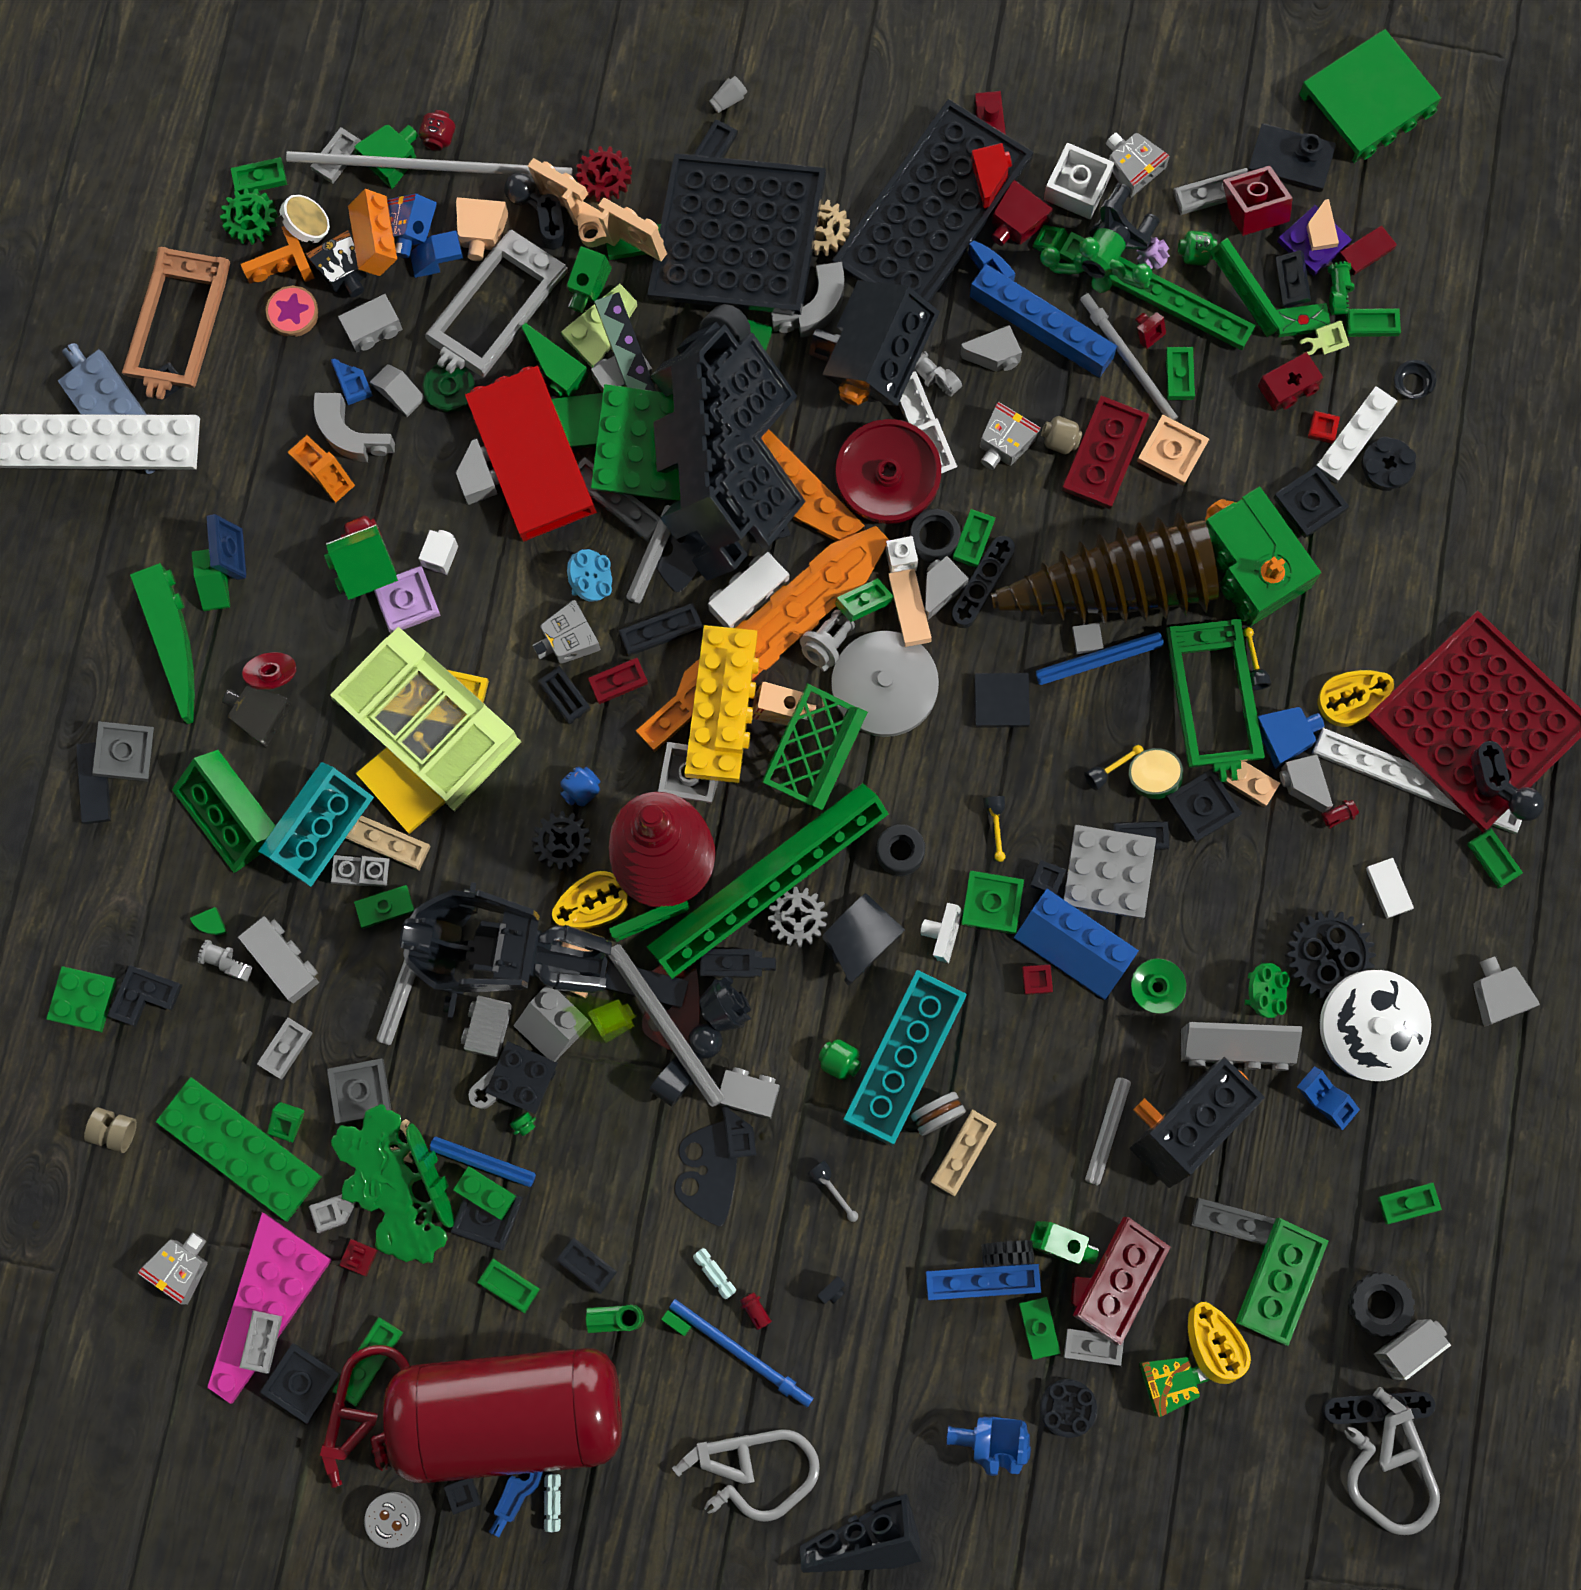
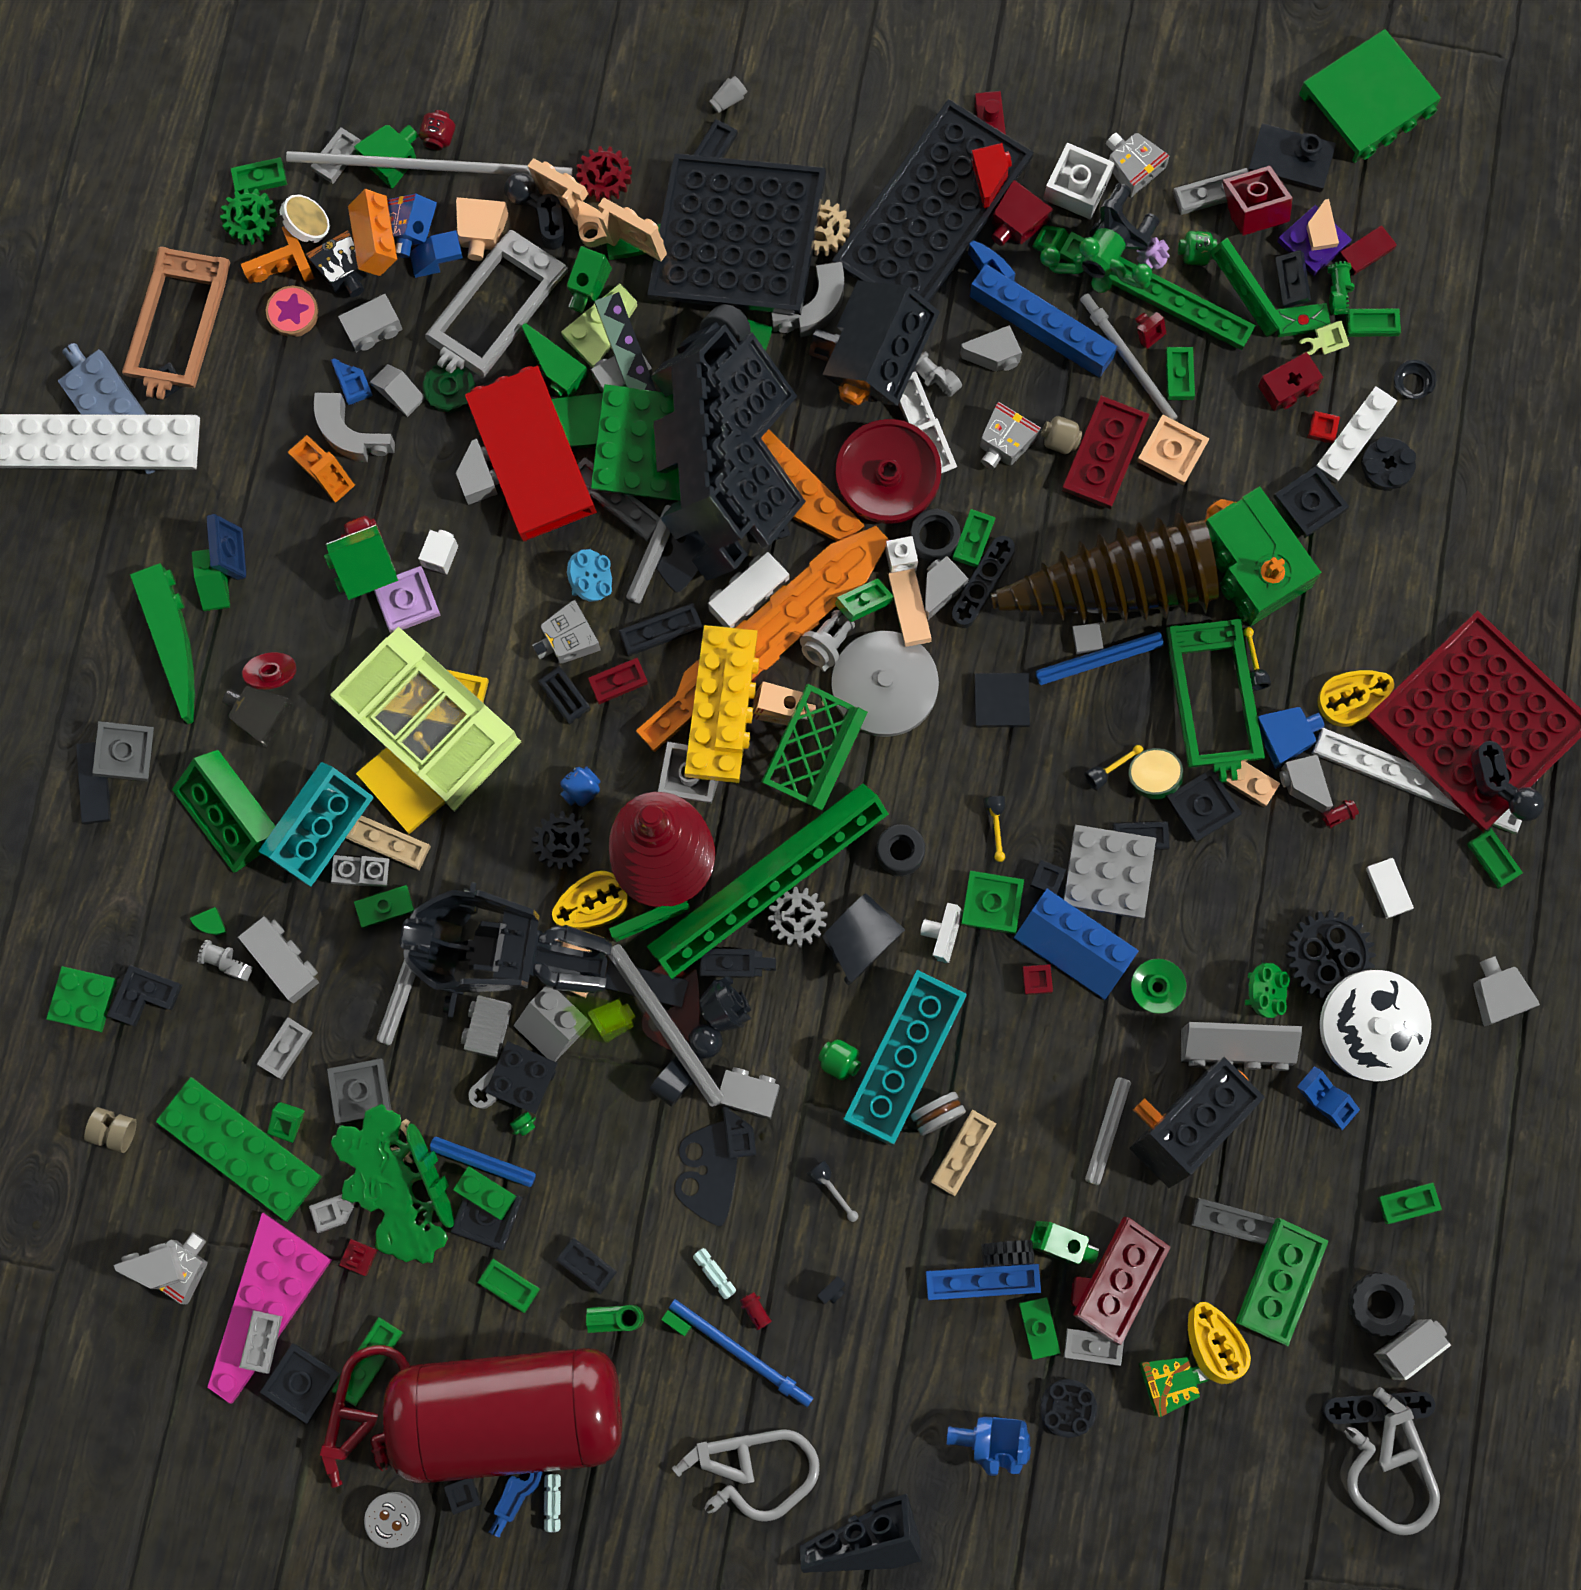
none -> light grey slope [114,1243,185,1289]

